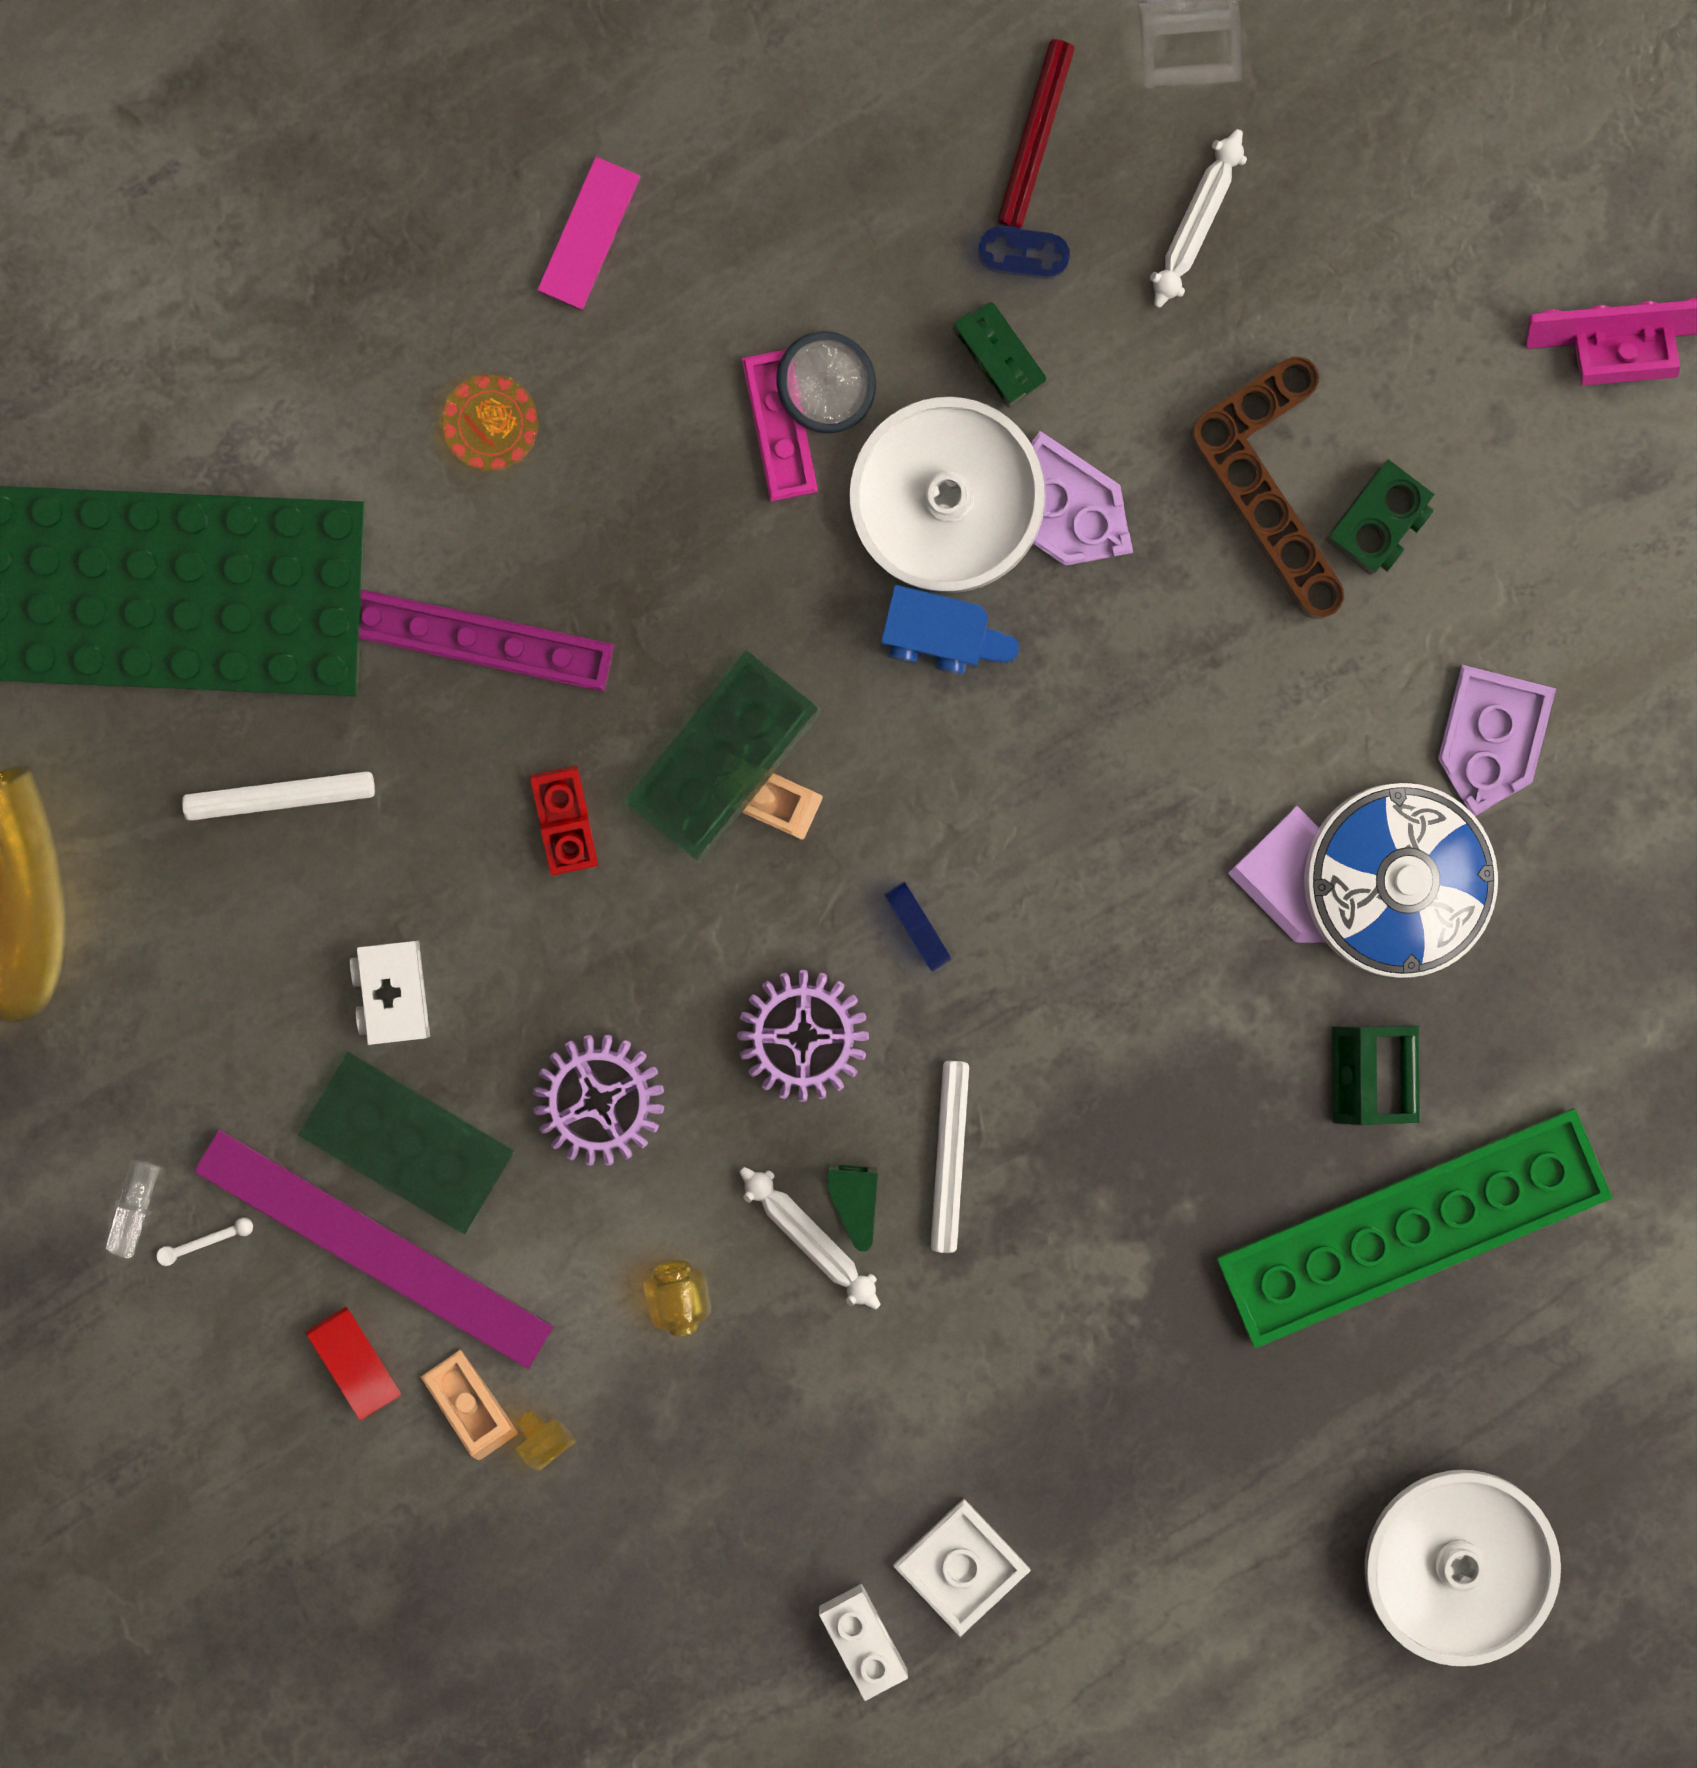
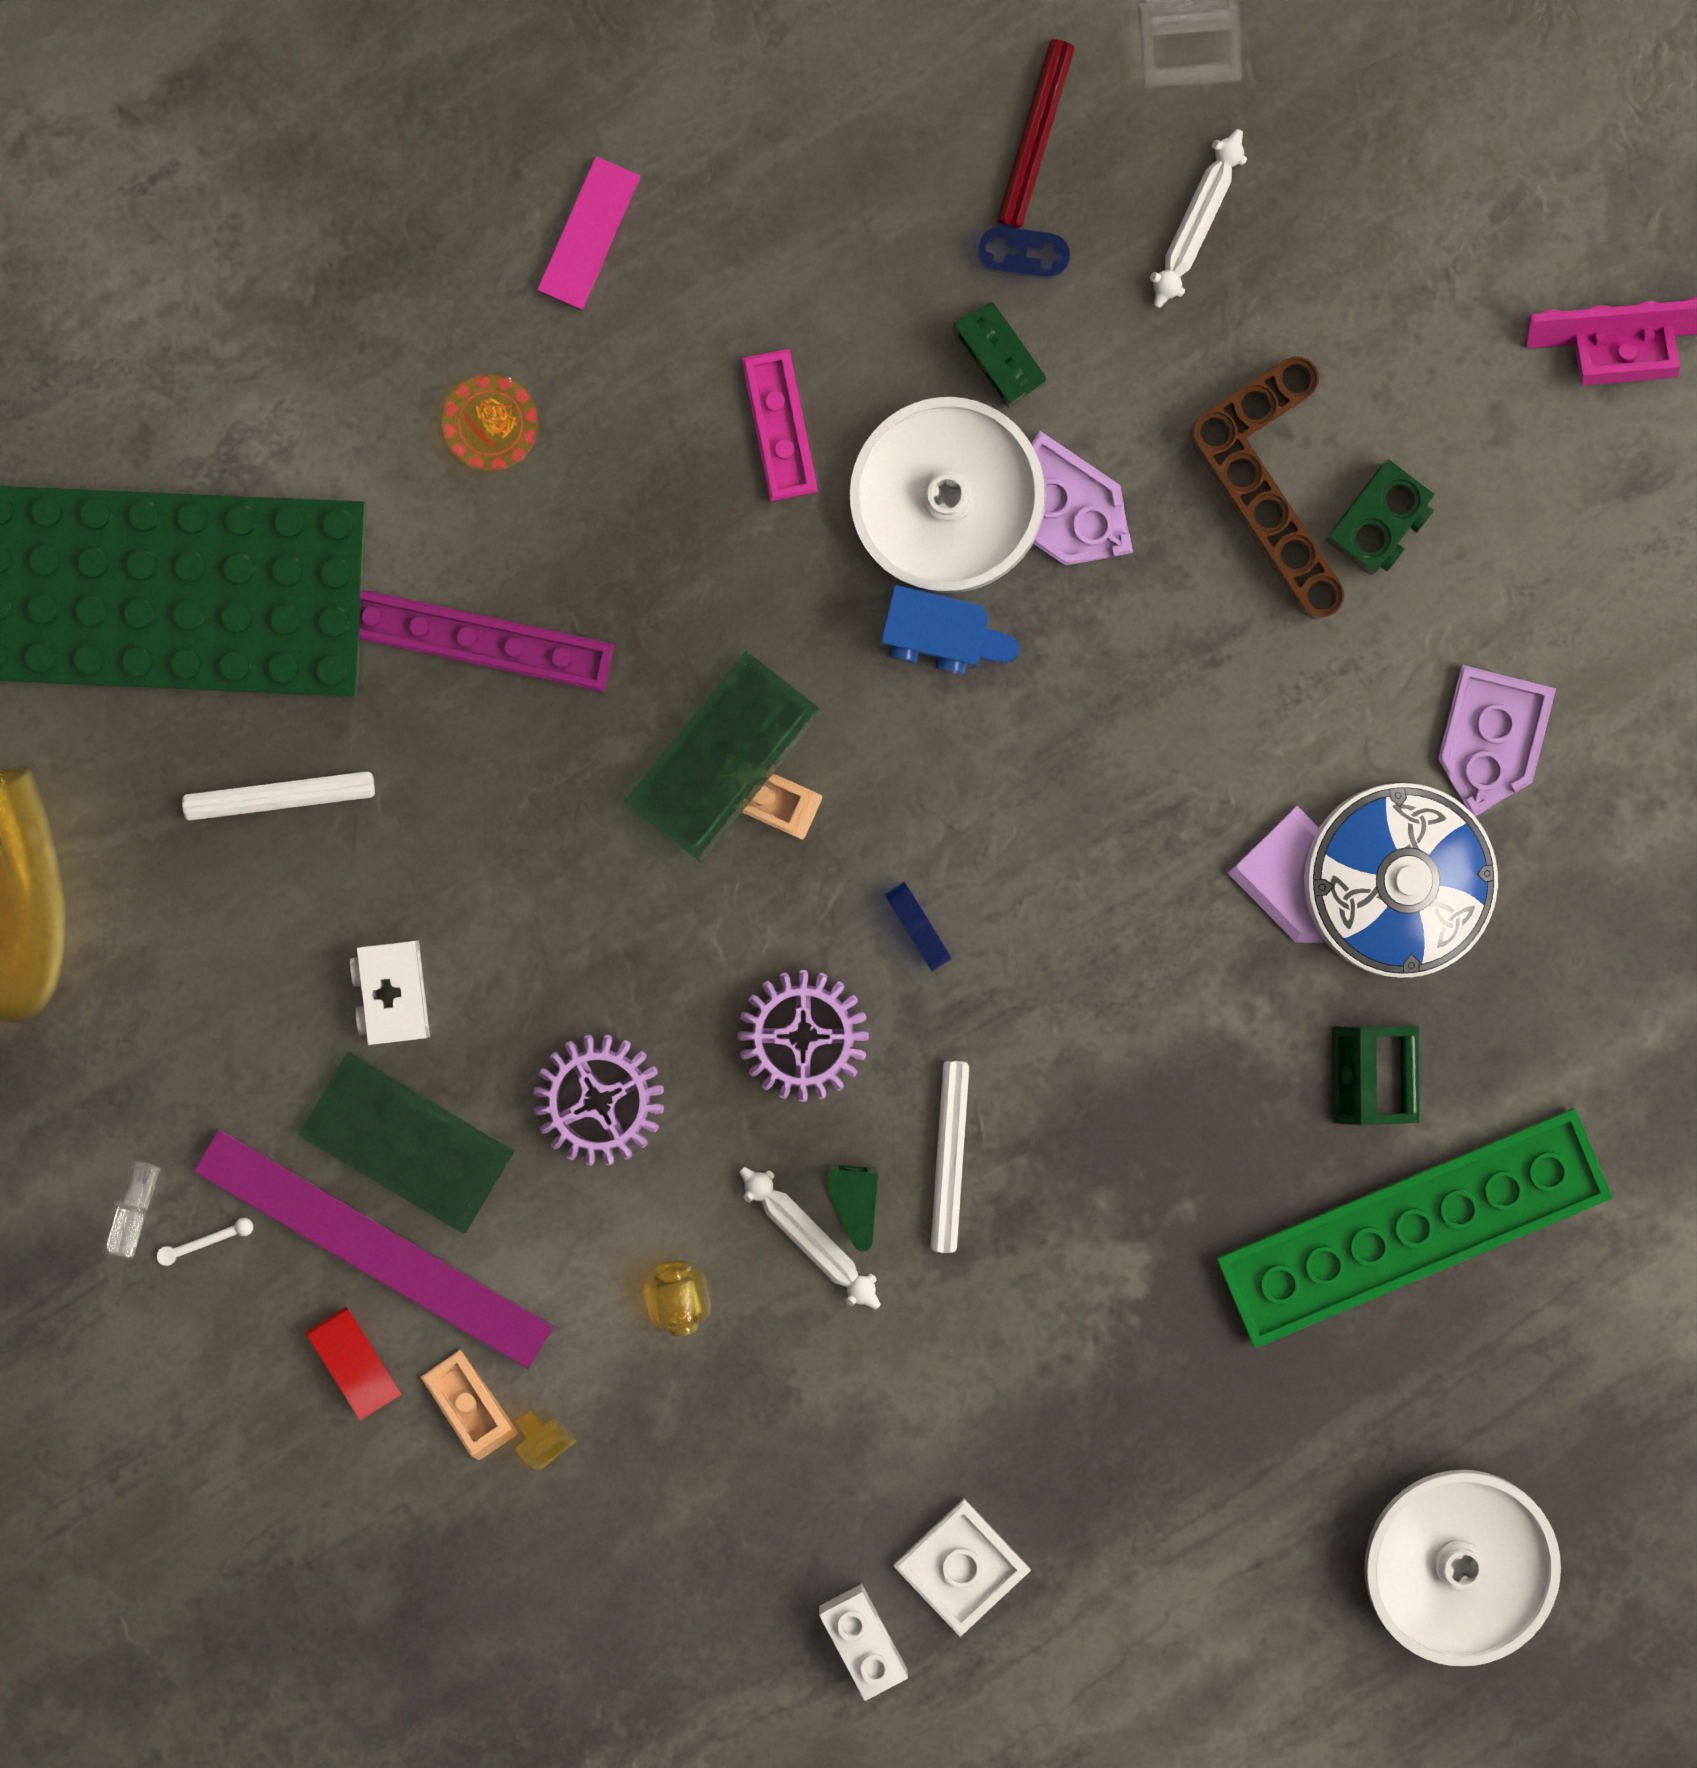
red slope [530,765,598,876] -> none
clear wheel [776,331,876,433] -> none

